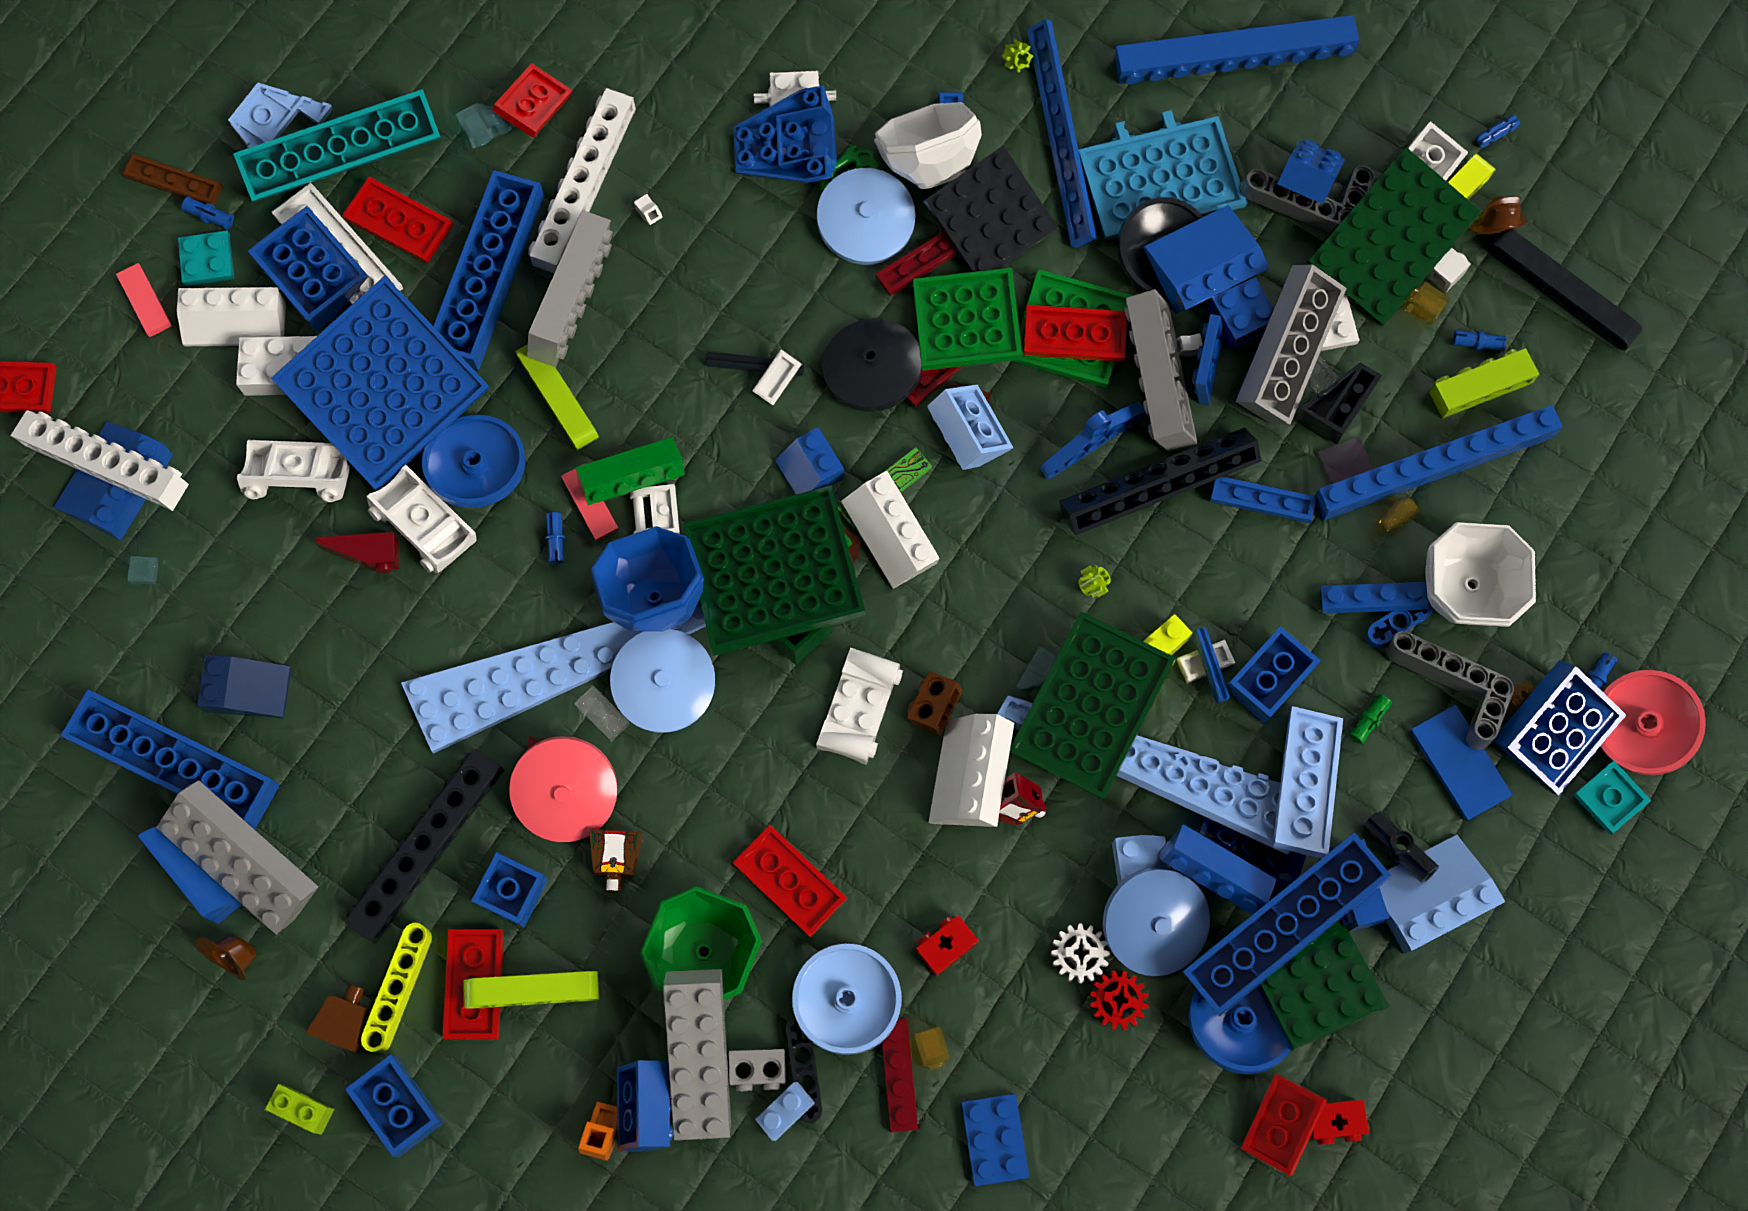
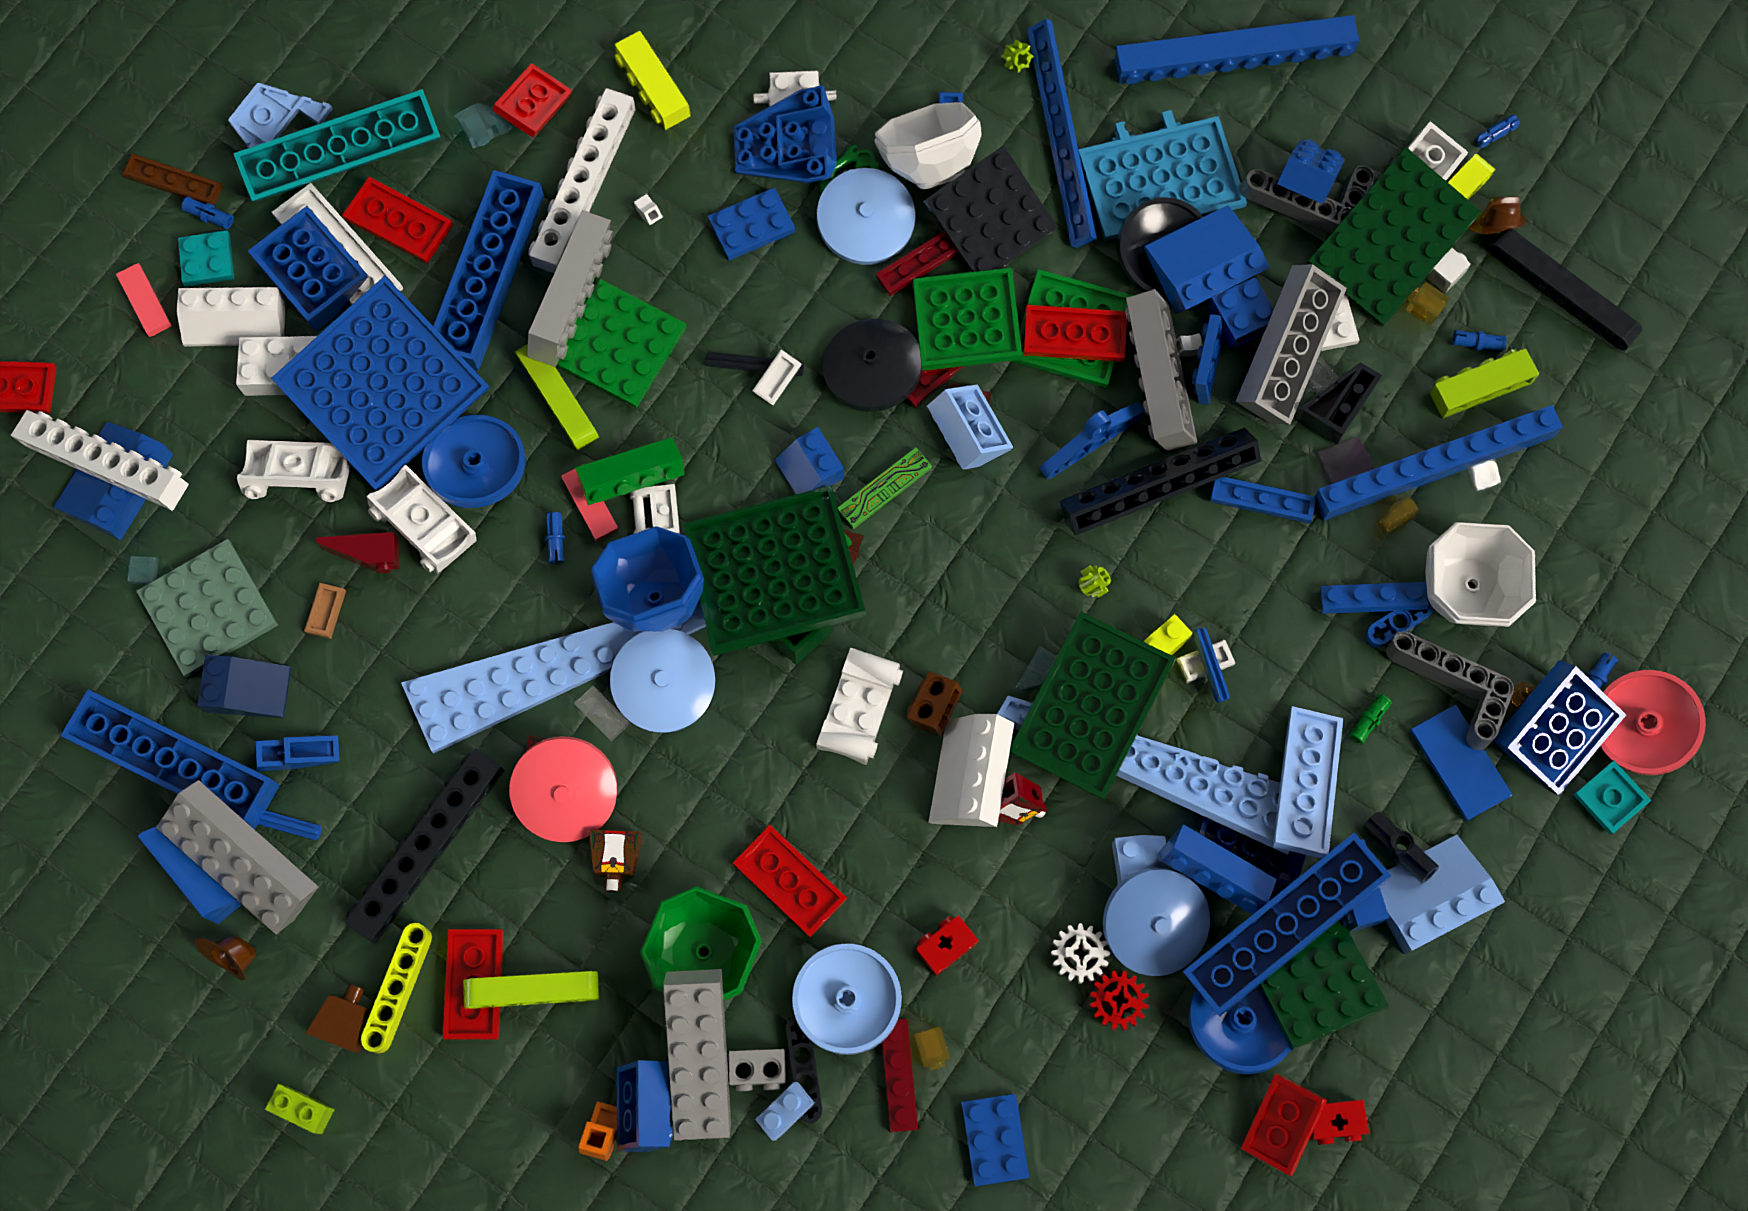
blue brick [345,1055,444,1157] -> none
blue brick [471,852,549,928] -> none
white slope [841,471,940,589] -> none
blue brick [1227,626,1321,724] -> none
none -> sand green plate [137,539,278,678]
none -> blue slope [254,735,339,772]
none -> blue axle [258,811,322,841]
none -> medium nougat tile [304,583,346,639]
none -> green plate [556,279,687,409]
none -> neon yellow brick [614,31,690,130]
none -> blue plate [708,188,796,261]
none -> clear plate [1467,458,1501,491]

